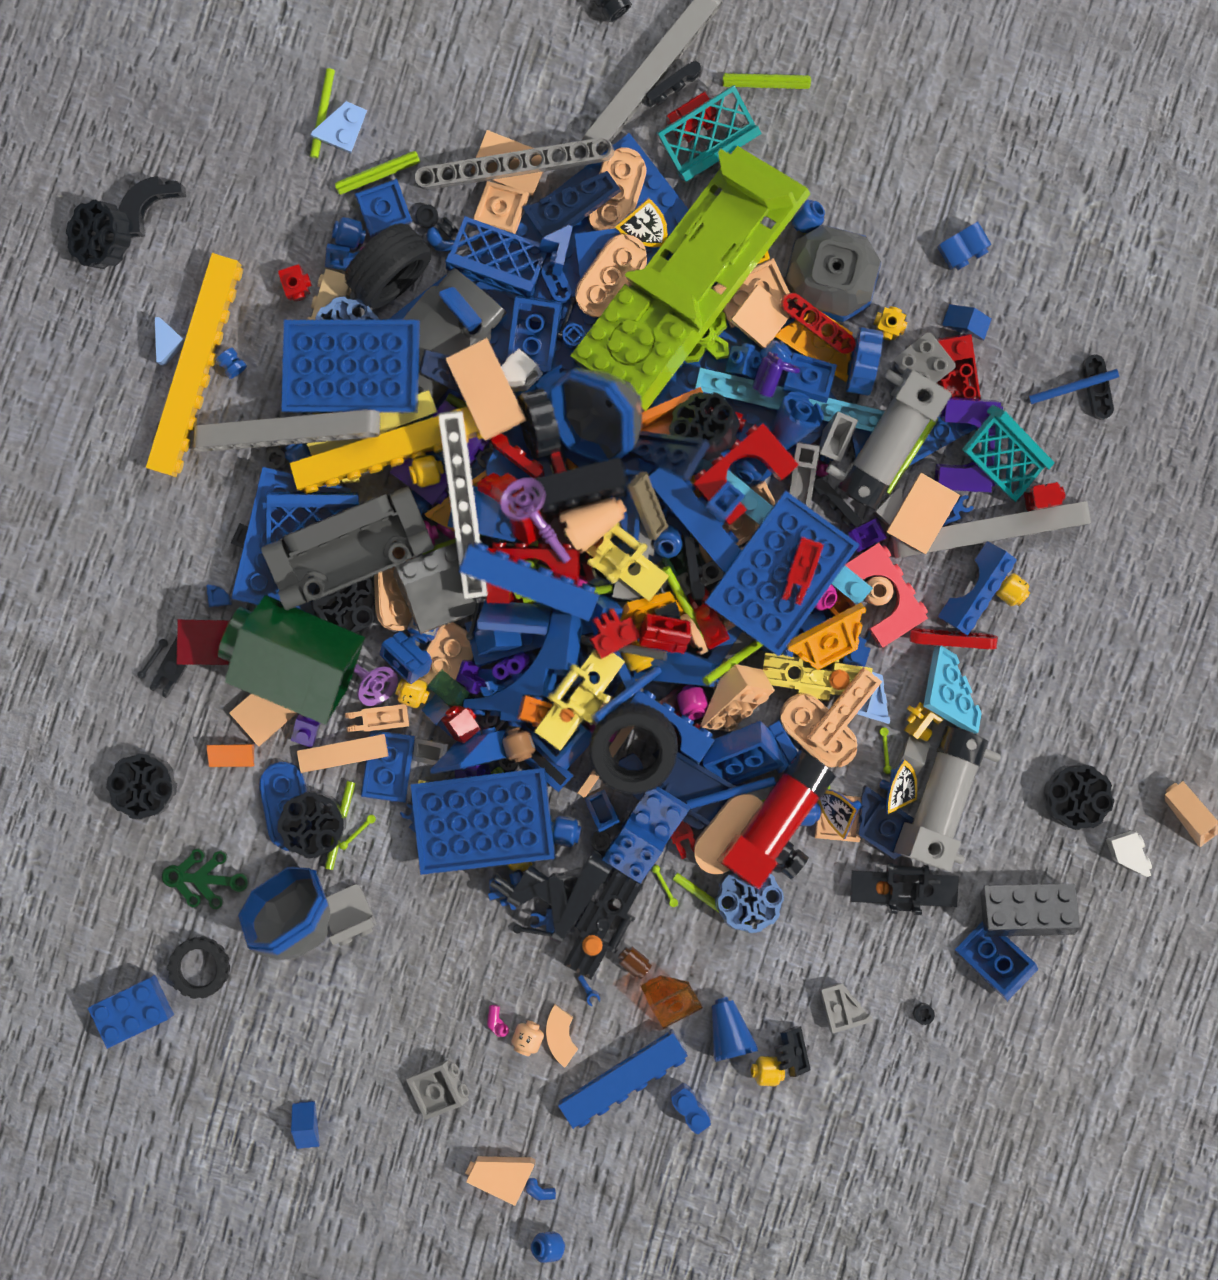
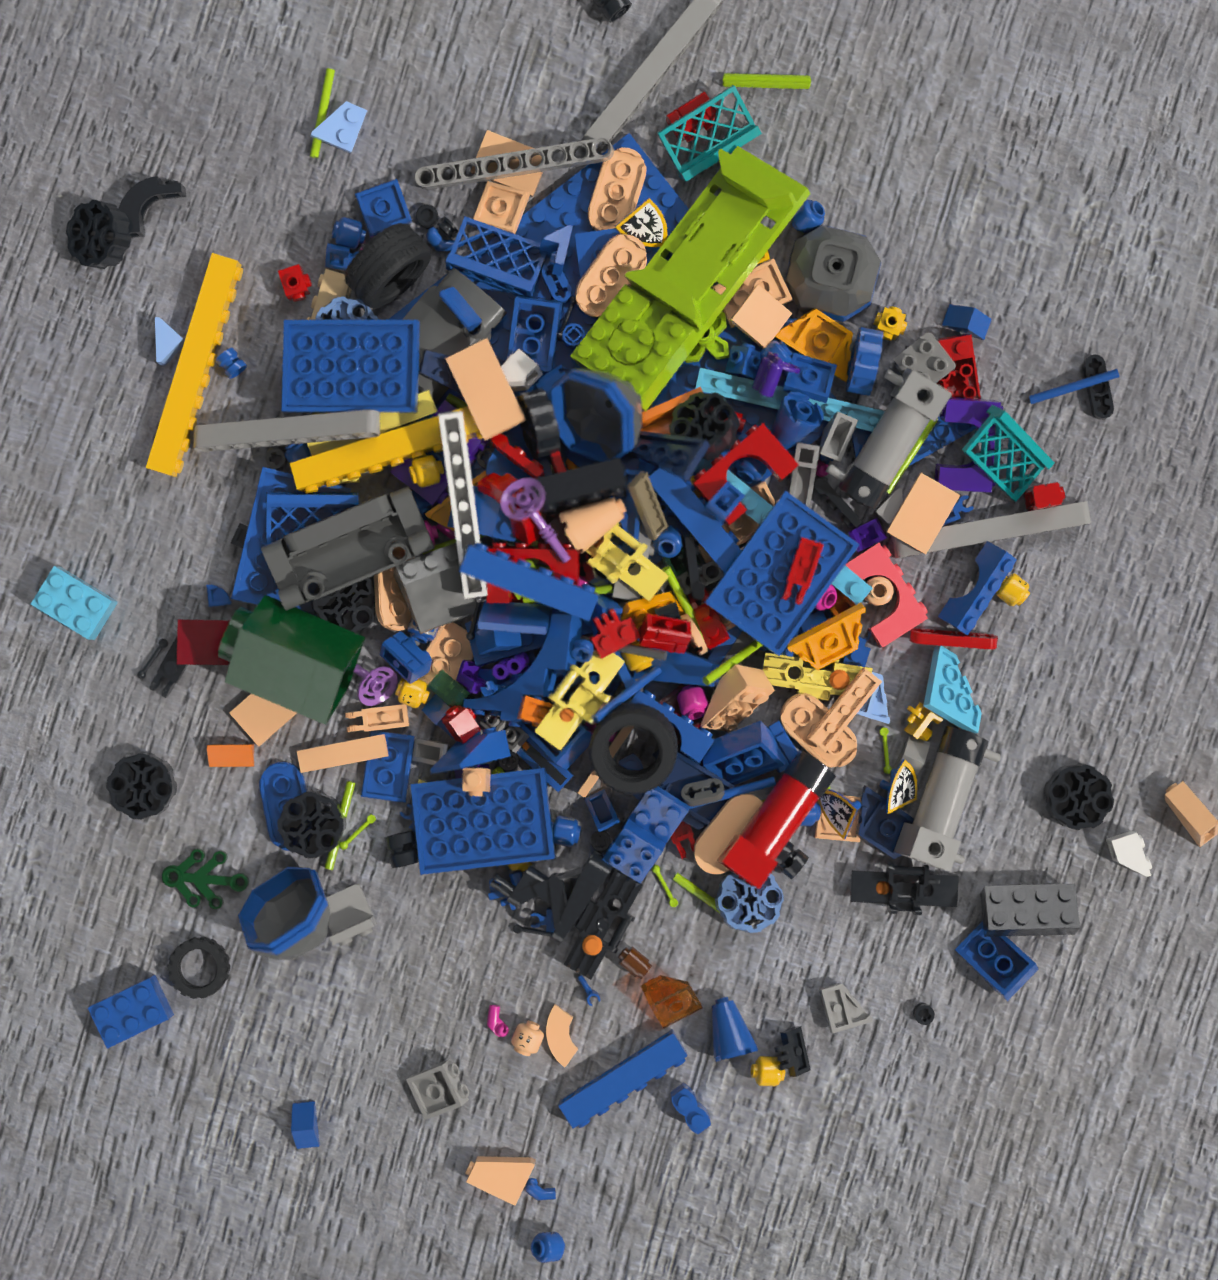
dark purple bracket [291,714,320,748] -> none
lime axle [335,151,420,194] -> none
medium nougat head [502,727,535,763] -> none
dark blue wing [523,171,621,237] -> none
black hinge [646,61,701,108] -> none
red beam [781,293,856,354] -> none
blue brick [937,222,992,270] -> none
none -> medium azure brick [31,566,118,640]
none -> black wheel [385,831,419,868]
none -> light nougat brick [463,768,491,796]
none -> blue bush [572,639,594,662]
none -> dark grey beam [681,778,725,807]

